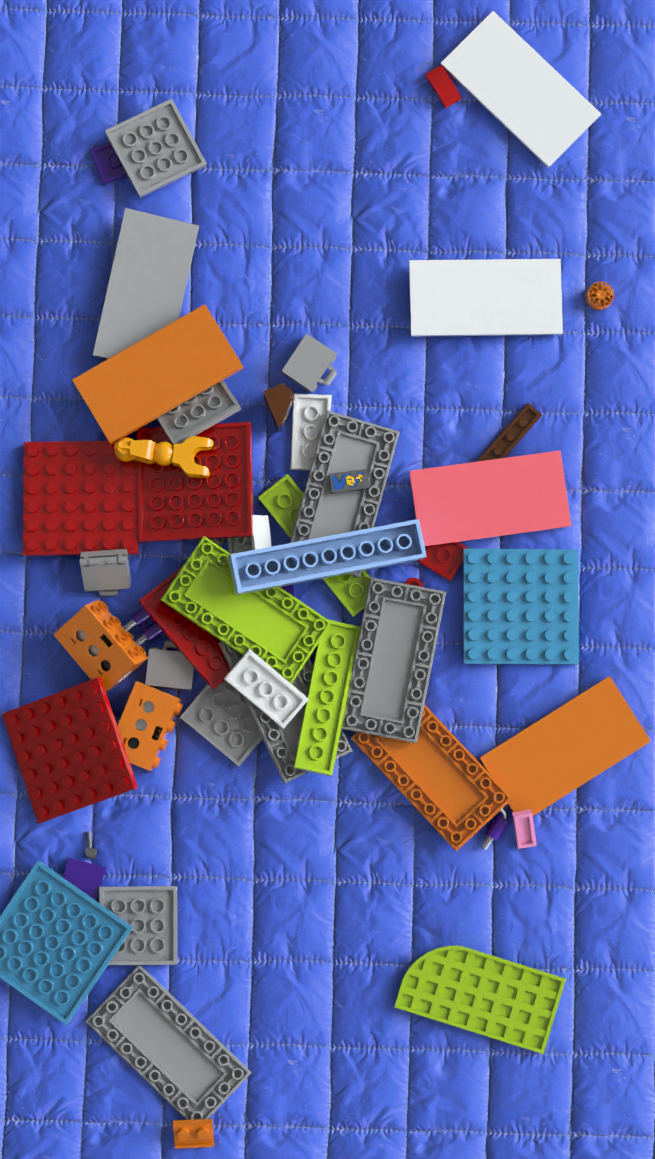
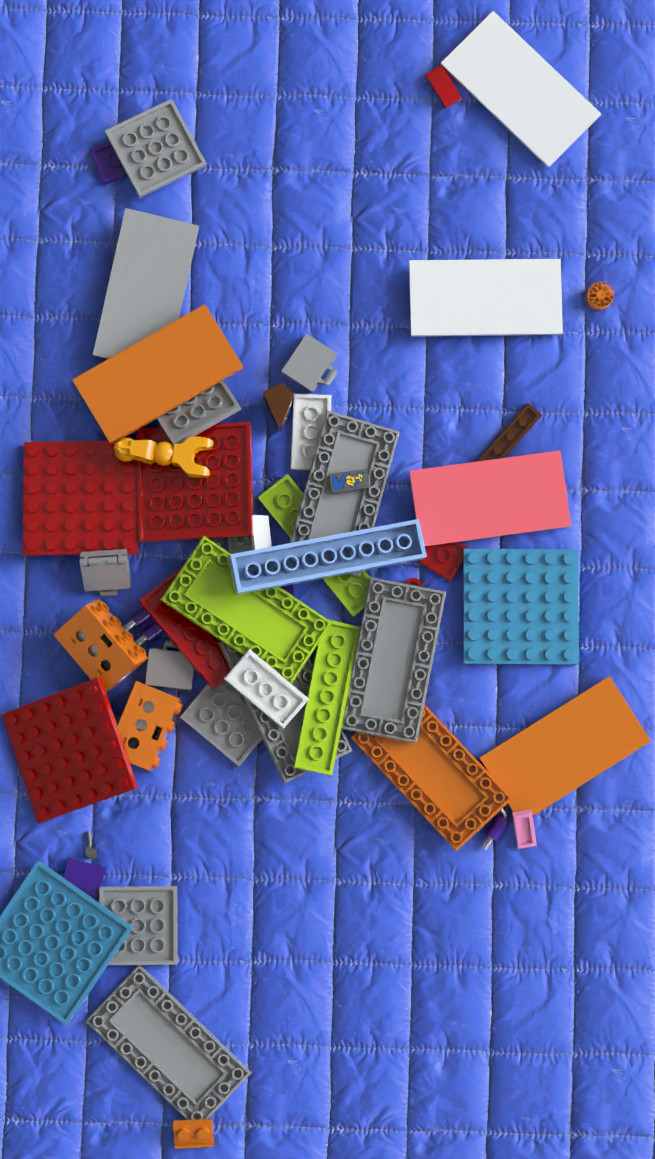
lime plate [394,945,566,1054] -> none

